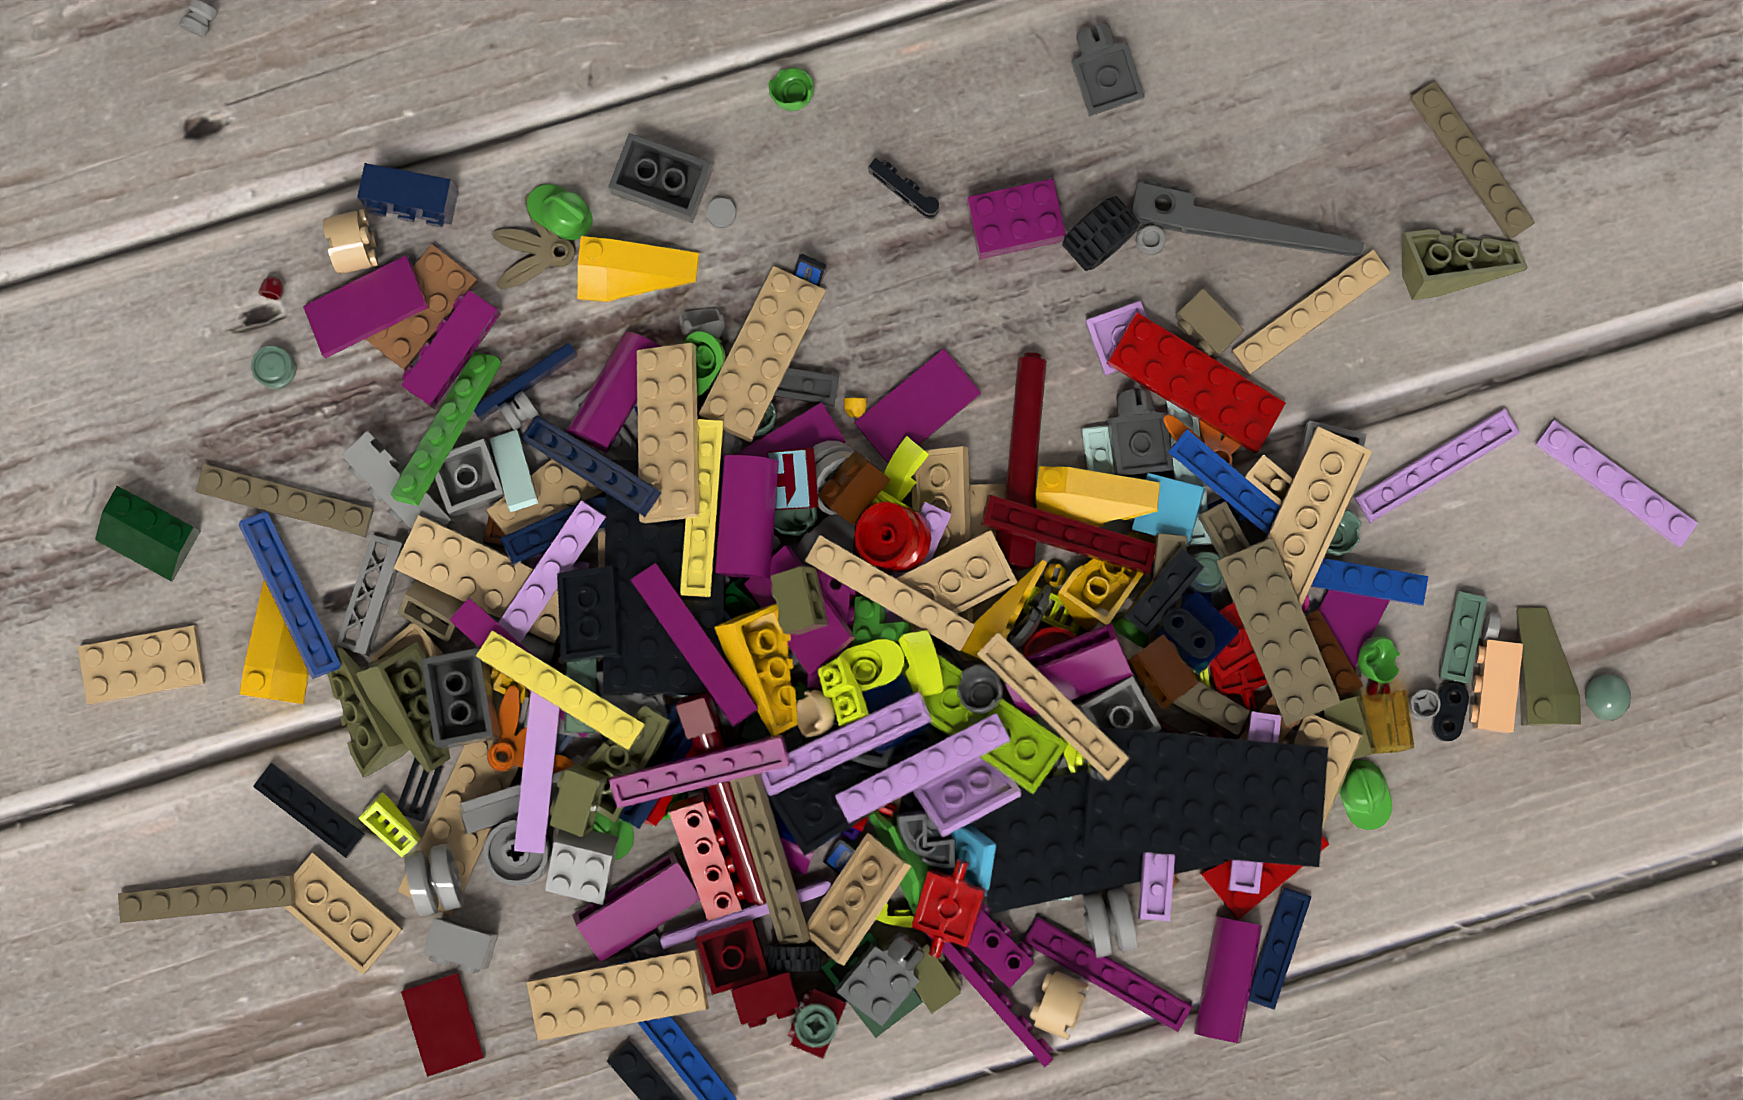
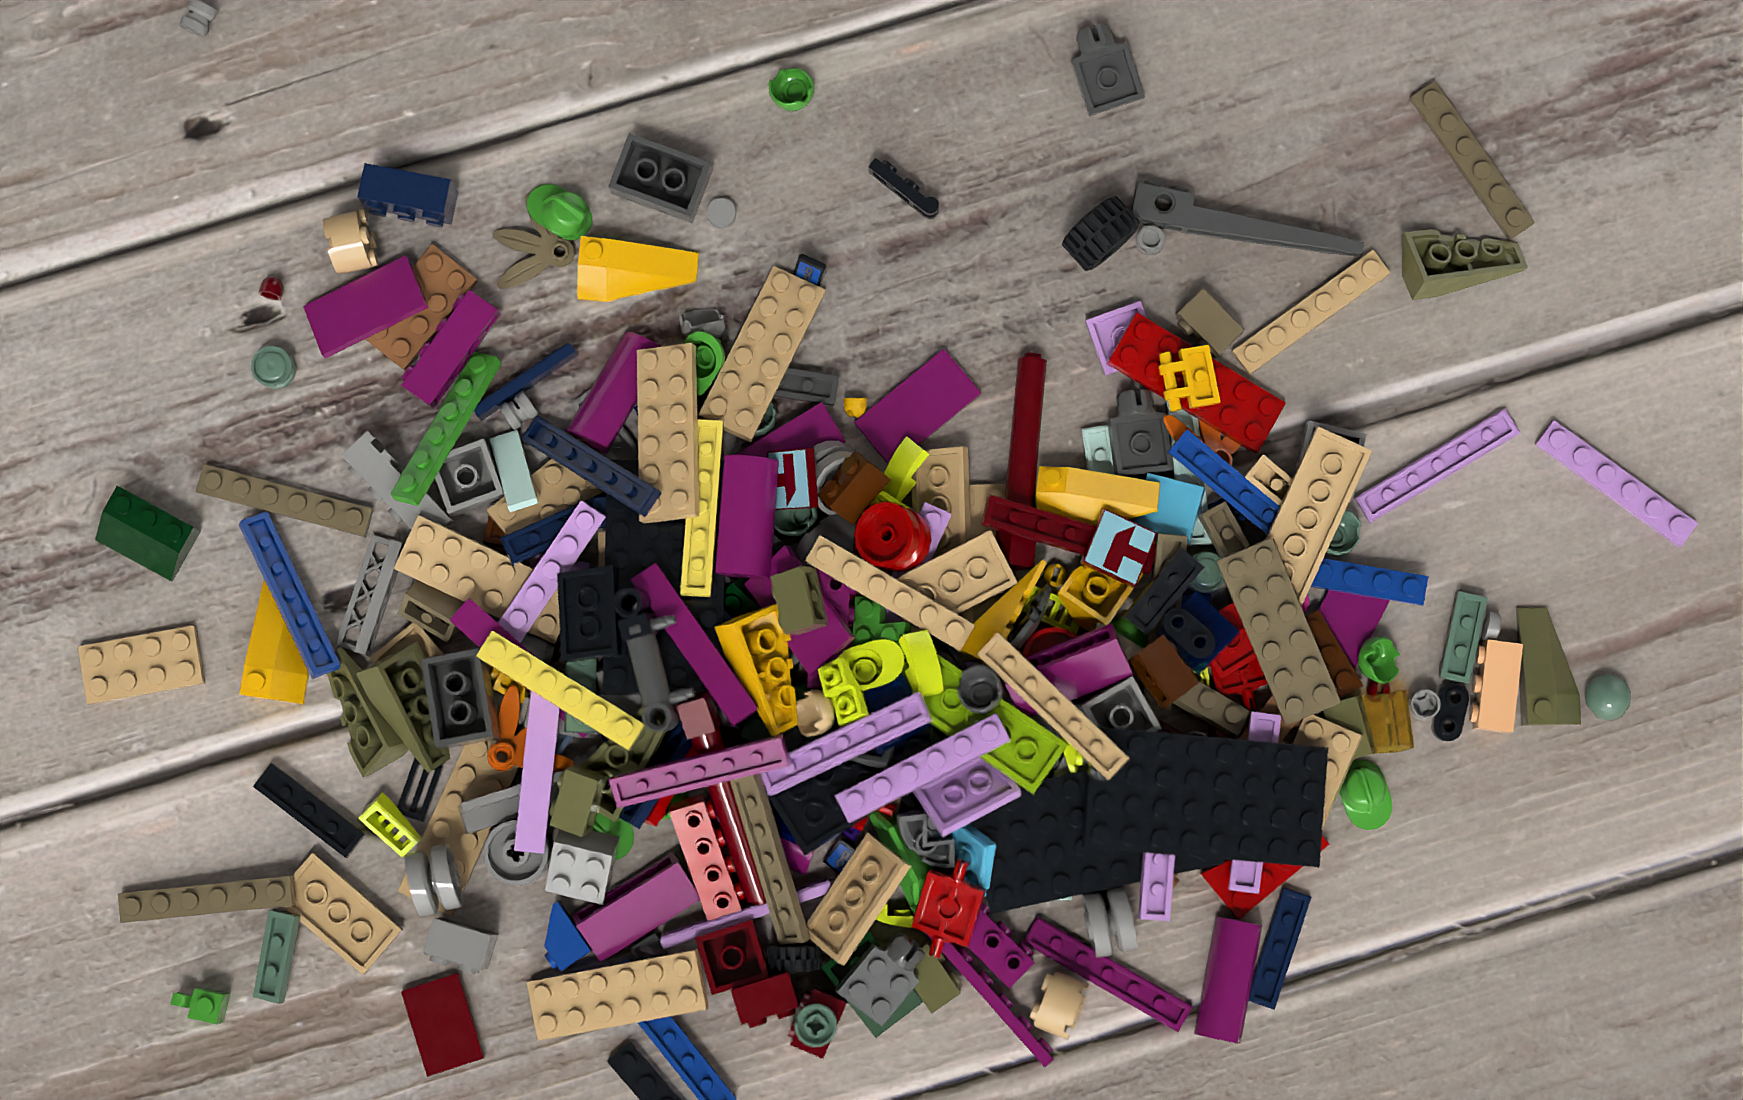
magenta brick [967,179,1066,260] -> none
none -> bright green brick [170,987,230,1024]
none -> sand green plate [253,909,300,1004]
none -> blue slope [544,901,593,971]
none -> dark grey piece [613,588,695,732]
none -> tile [1080,508,1157,588]
none -> yellow plate [1158,345,1220,412]

